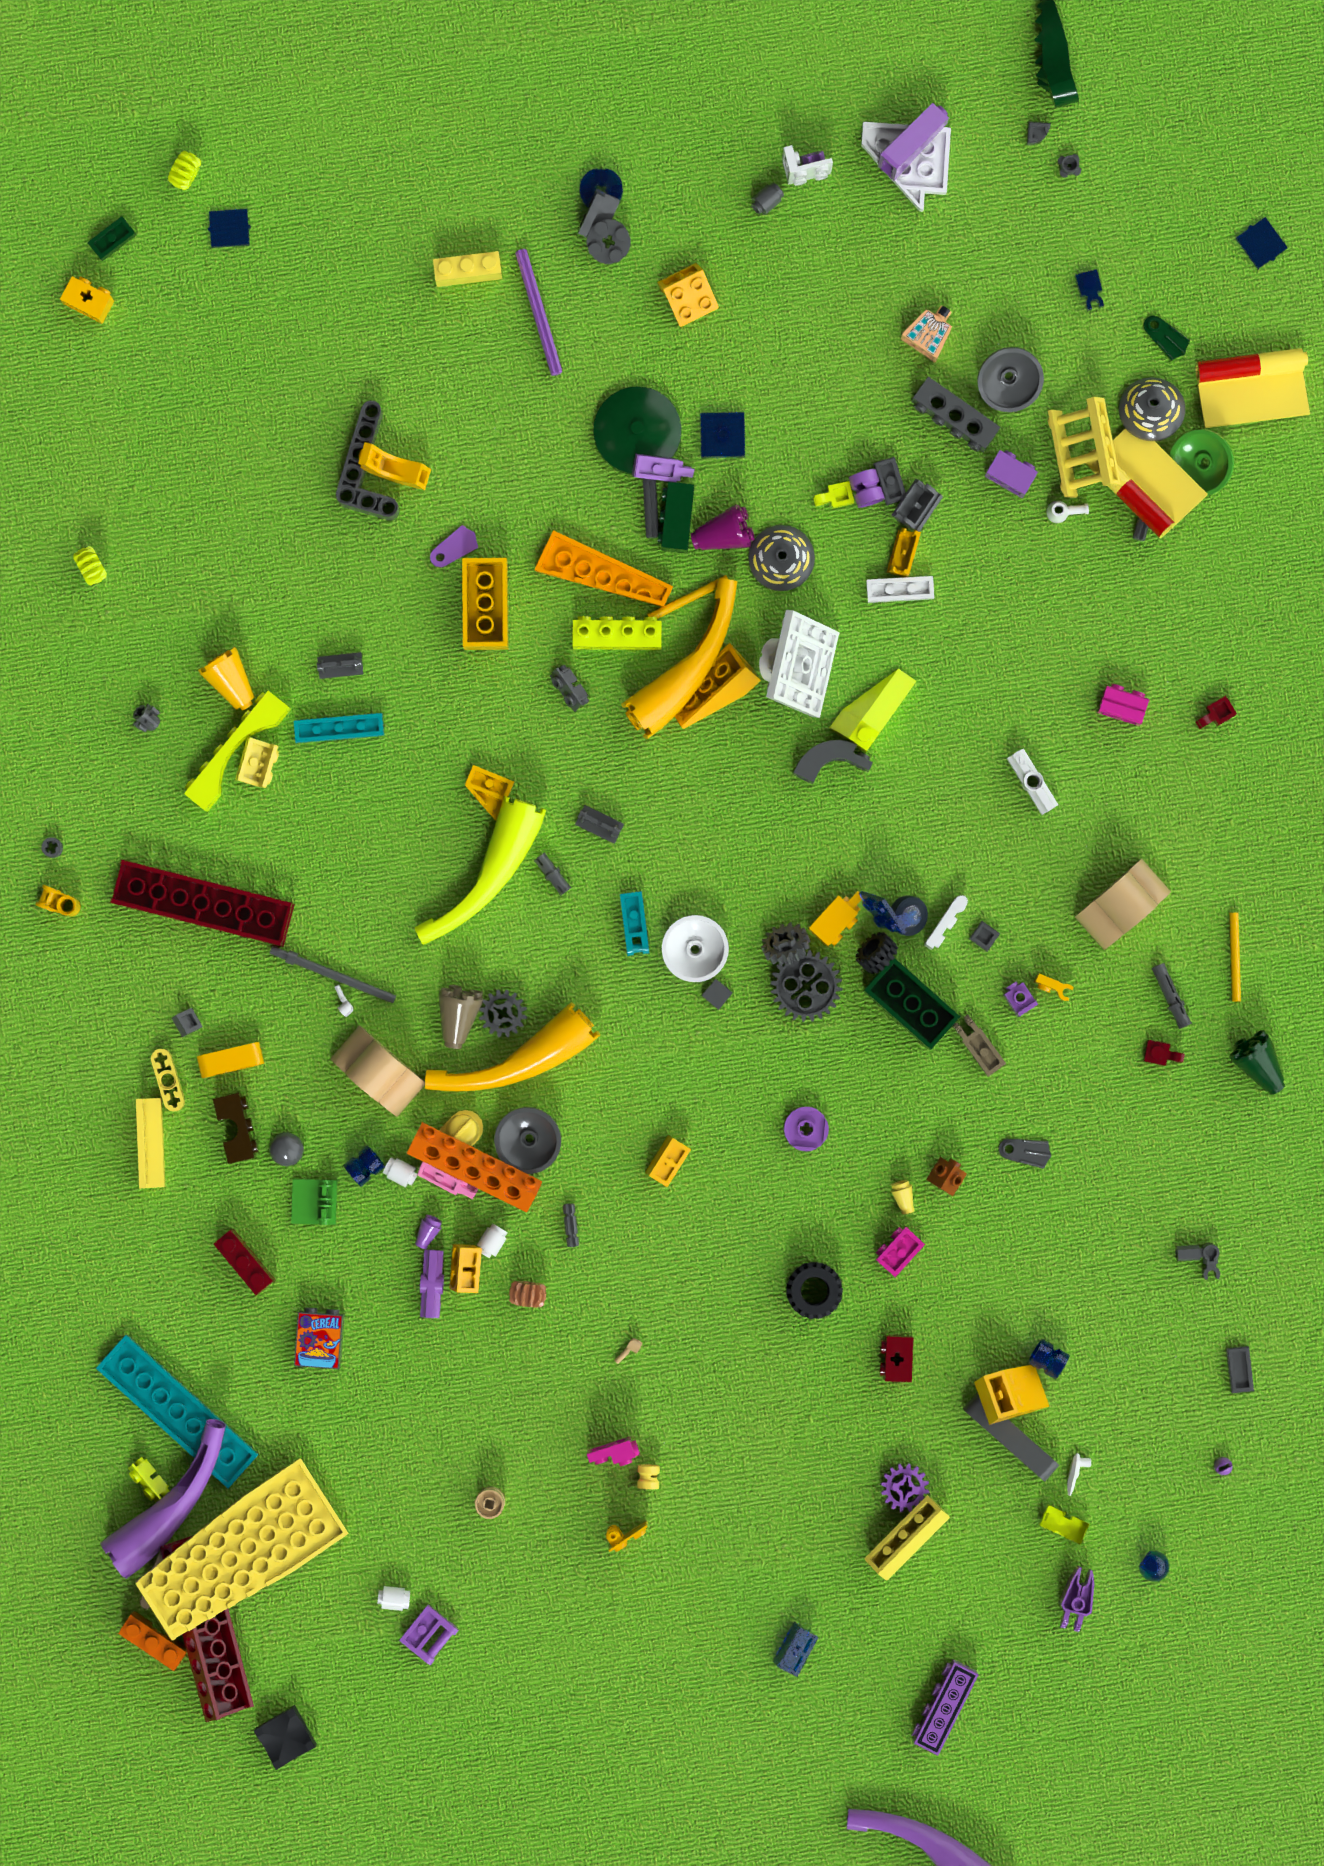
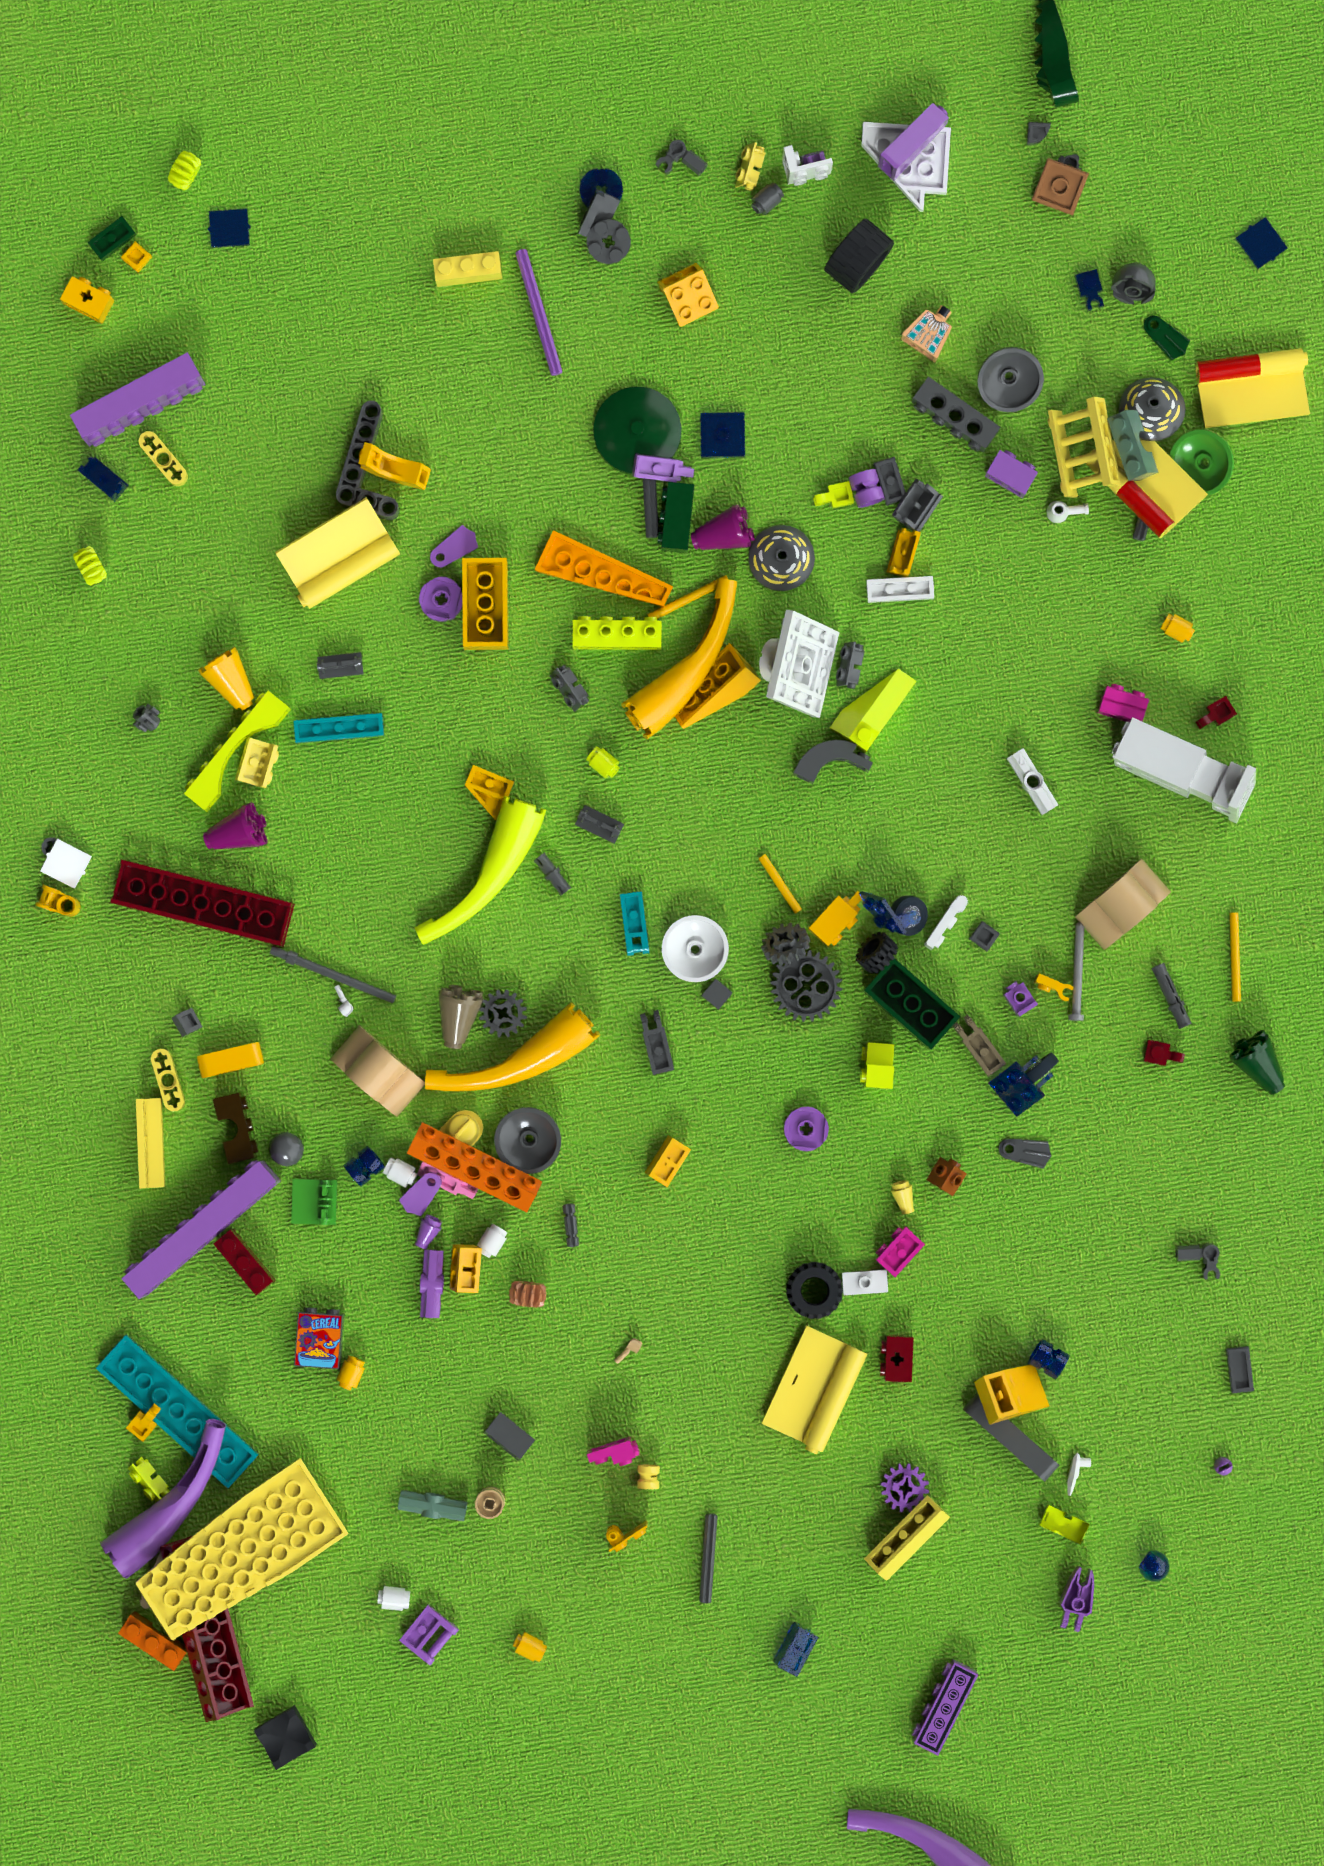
none -> white piece [40,839,92,889]
none -> medium lavender brick [70,352,206,447]
none -> clear blue hinge [77,456,129,502]
none -> yellow tile [121,241,152,273]
none -> medium lavender brick [122,1160,281,1299]
none -> yellow plate [126,1403,161,1442]
none -> light yellow beam [139,431,188,486]
none -> magenta cone [203,802,268,849]
none -> light yellow door [275,497,401,609]
none -> yellow brick [336,1355,365,1391]
none -> sand green piece [398,1490,468,1521]
none -> medium lavender piece [399,1172,442,1216]
none -> medium lavender plate [419,577,463,622]
none -> dark grey hinge [484,1412,535,1461]
none -> yellow brick [512,1632,547,1662]
none -> neon yellow brick [586,746,620,779]
none -> dark grey hinge [640,1010,674,1075]
none -> dark grey bar [656,140,708,176]
none -> dark grey axle [699,1513,717,1603]
none -> light yellow hinge [735,142,766,191]
none -> yellow piece [758,854,802,914]
none -> light yellow door [761,1325,868,1454]
none -> black tyre [824,218,894,293]
none -> dark grey hinge [836,642,865,689]
none -> white plate [842,1270,888,1295]
none -> neon yellow brick [860,1042,894,1089]
none -> clear blue plate [988,1052,1058,1117]
none -> medium nougat plate [1032,158,1089,216]
none -> light grey bar [1068,923,1084,1021]
none -> sand green arch [1107,410,1159,481]
none -> dark grey cylinder [1111,262,1156,304]
none -> white brick [1112,717,1256,824]
none -> yellow brick [1160,613,1195,643]

